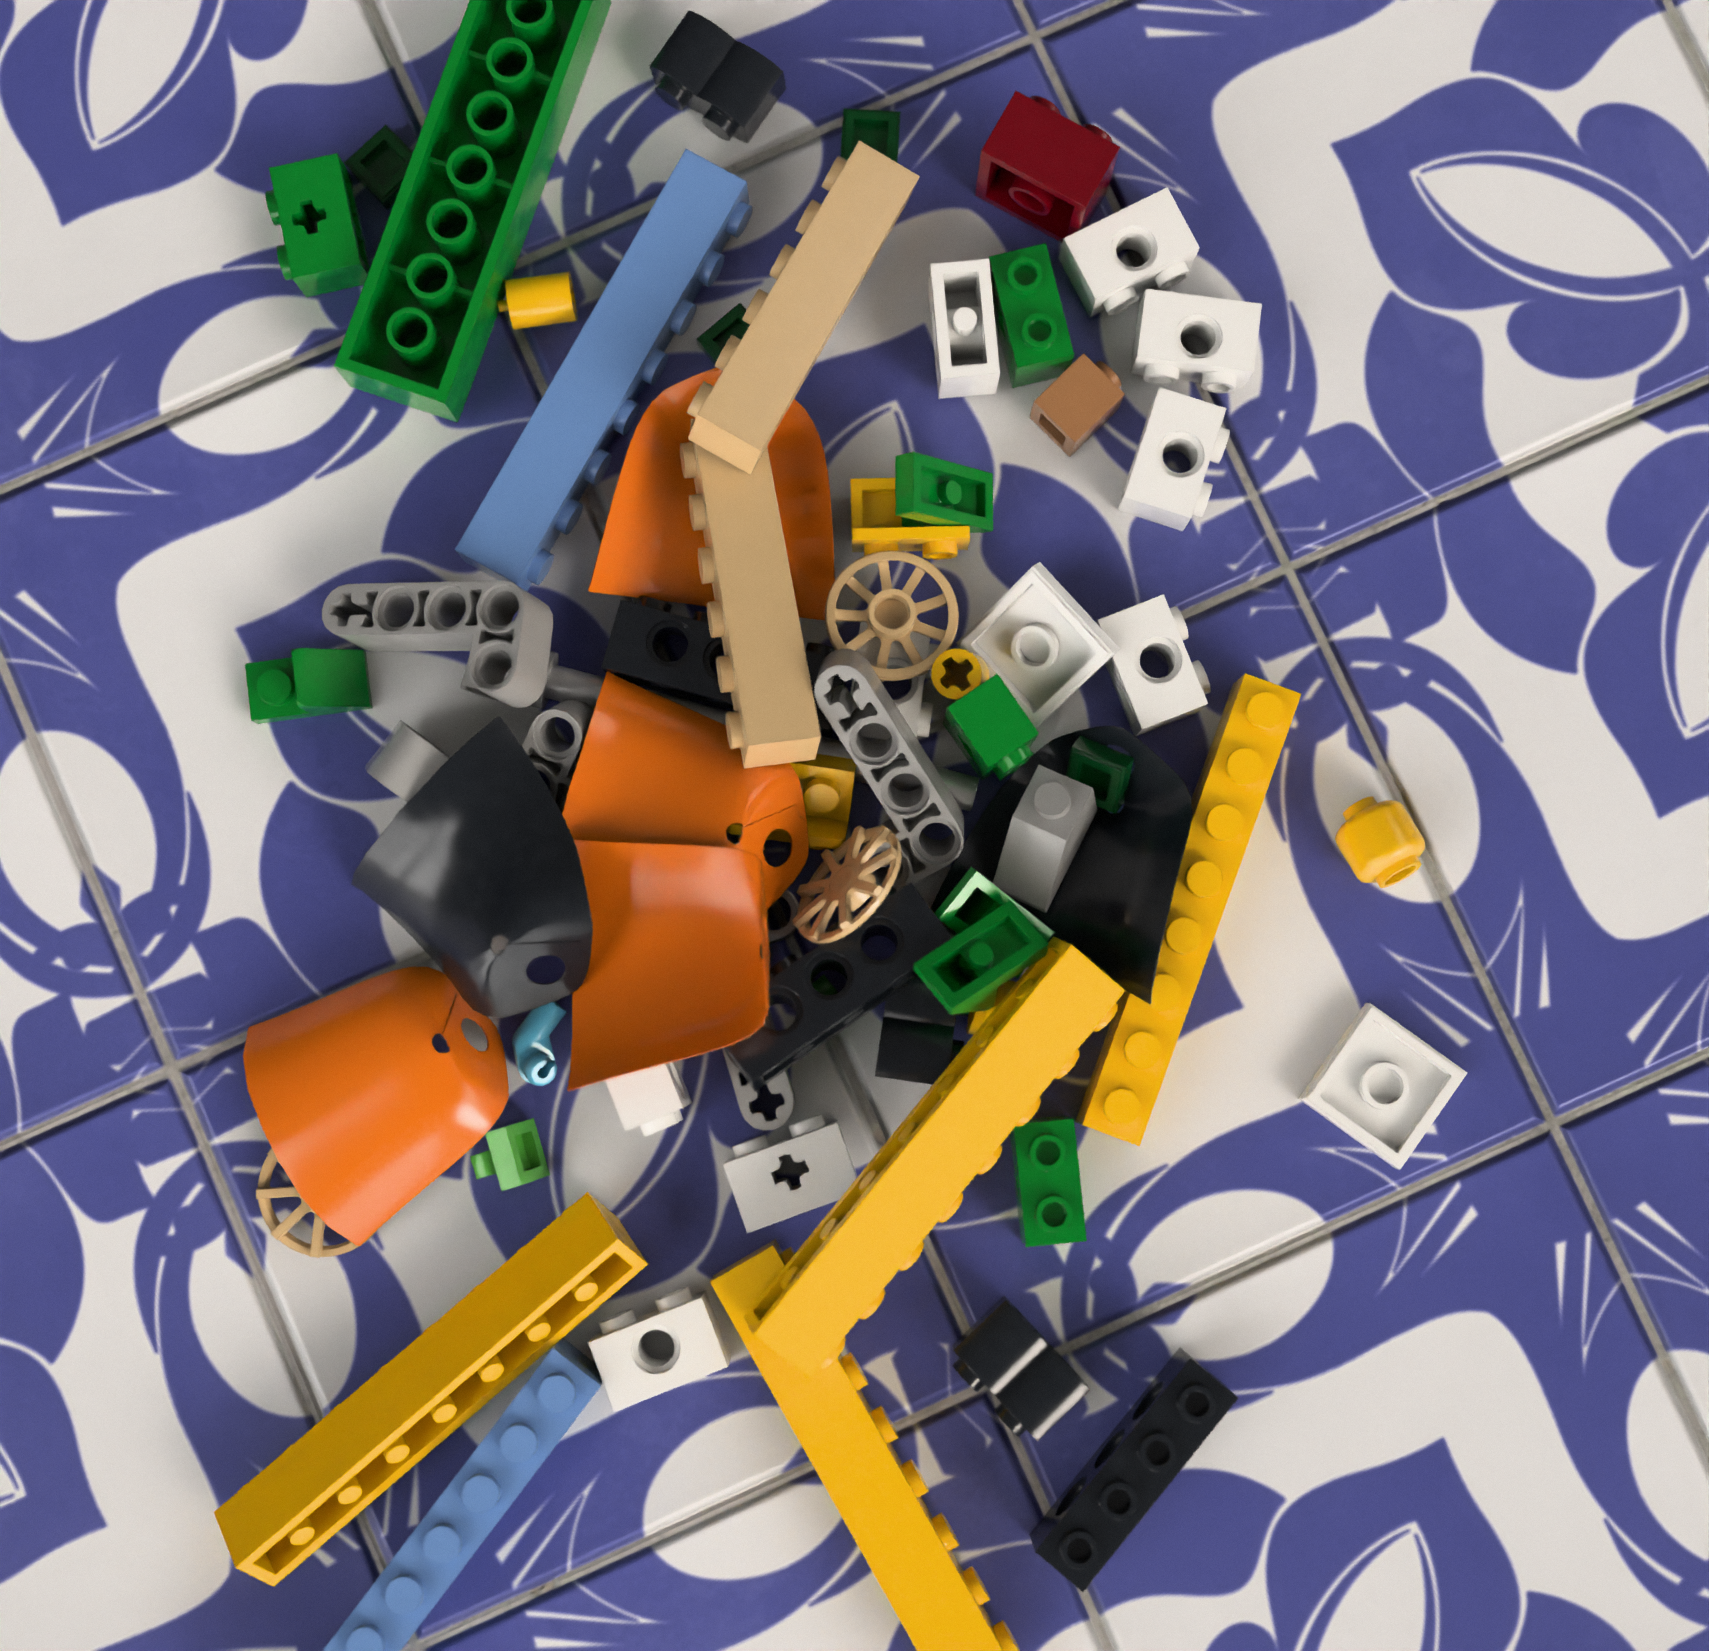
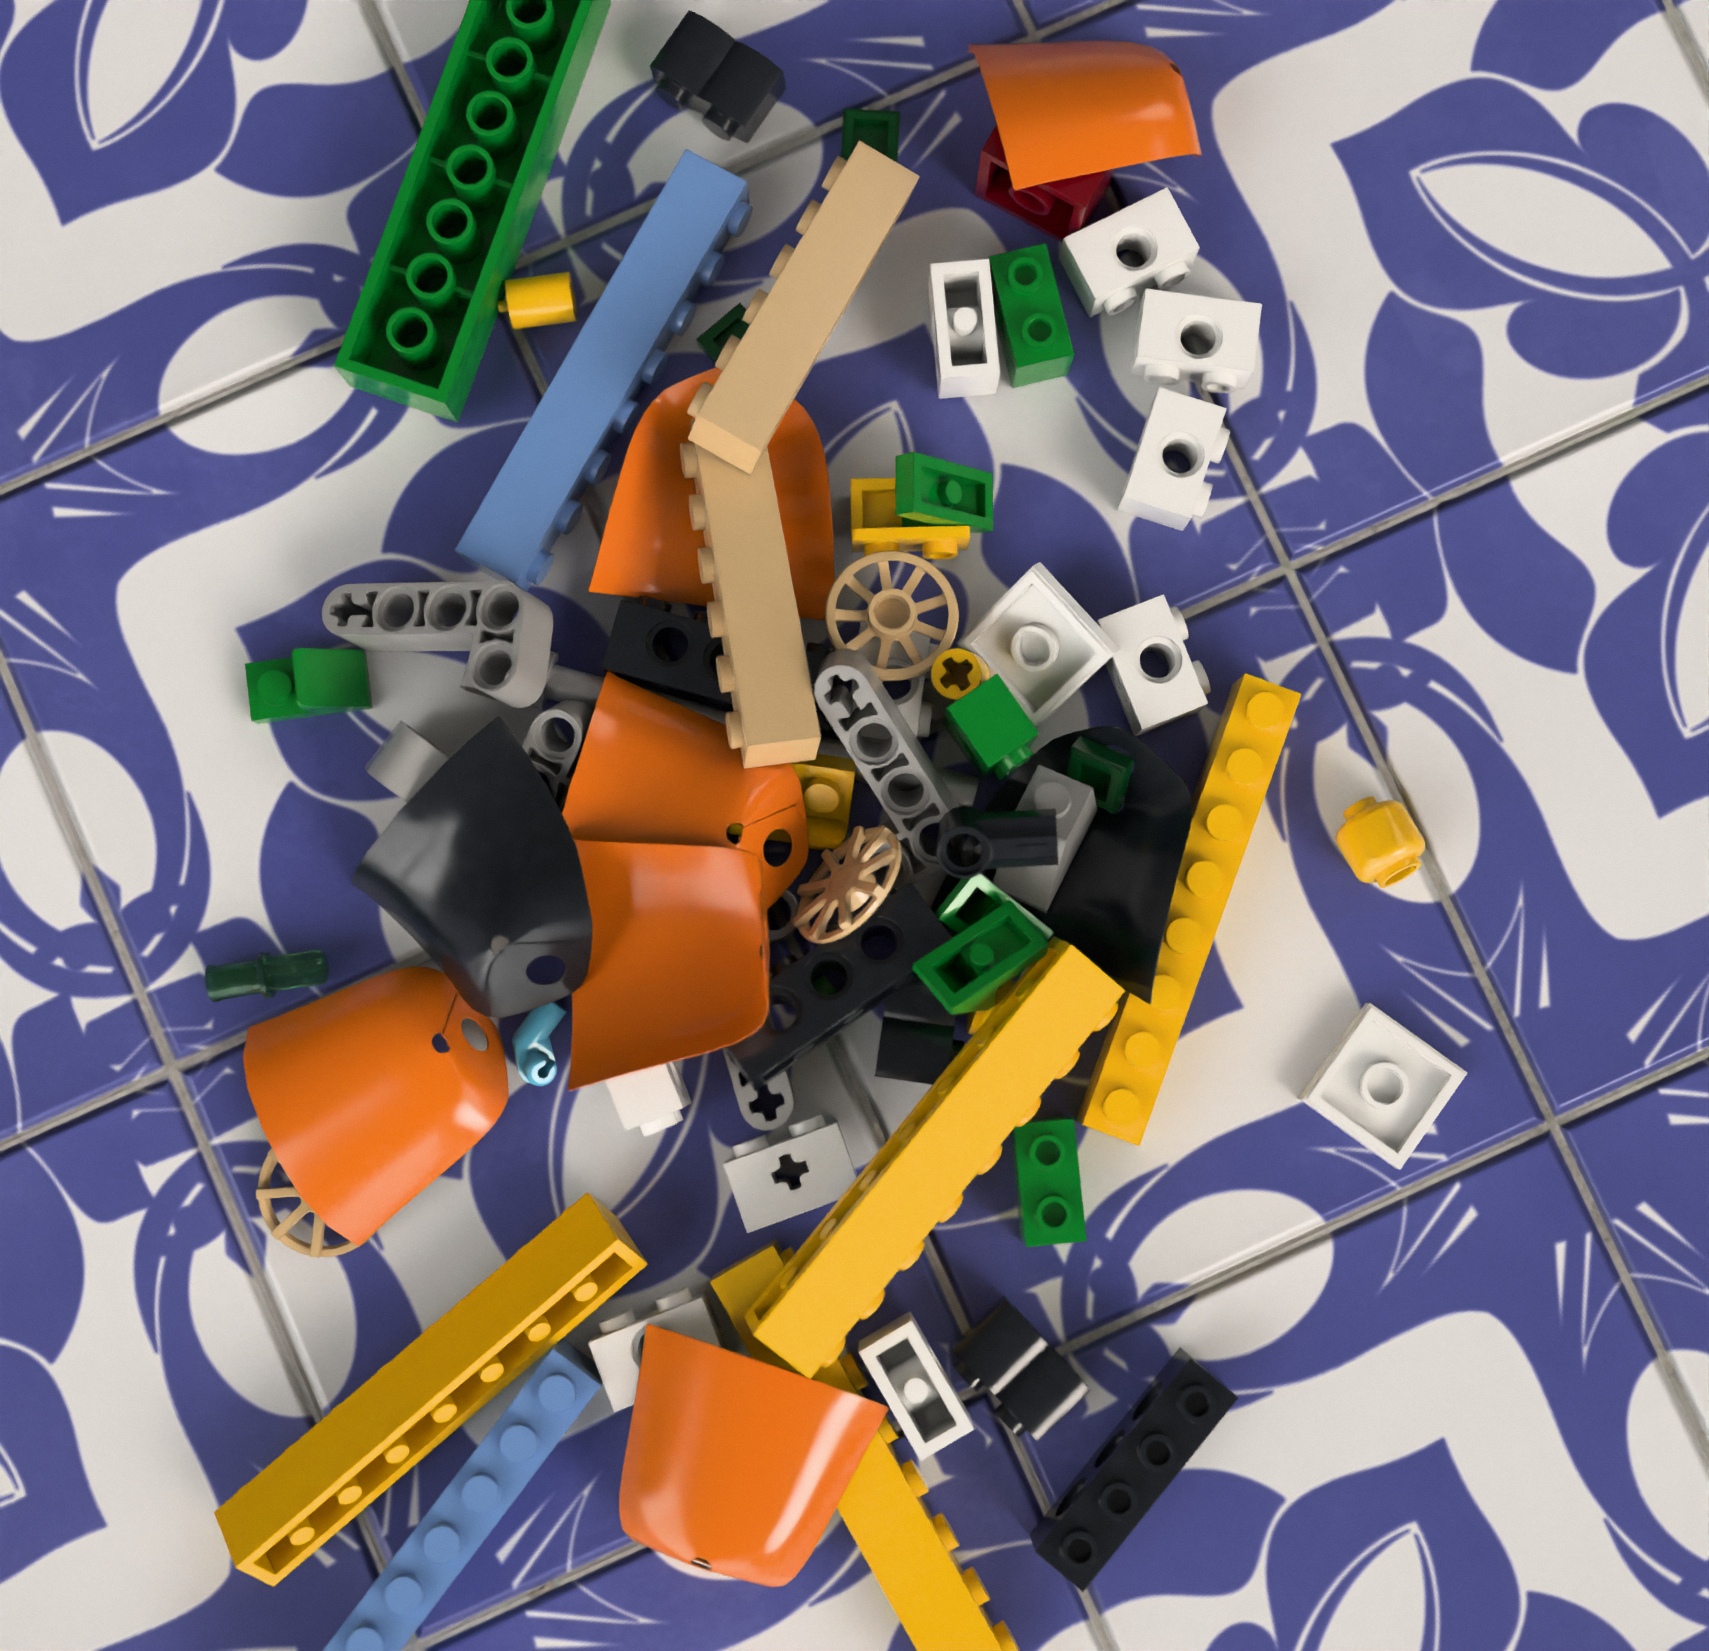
green brick [265,153,370,298] -> none
dark green tile [344,124,413,210] -> none
bright green tile [470,1118,550,1191] -> none
medium nougat brick [1029,353,1125,457] -> none
none -> clear green axle [205,950,329,1002]
none -> orange piece [619,1324,889,1587]
none -> white brick [858,1311,974,1461]
none -> black piece [936,806,1059,879]
none -> orange piece [968,40,1202,190]

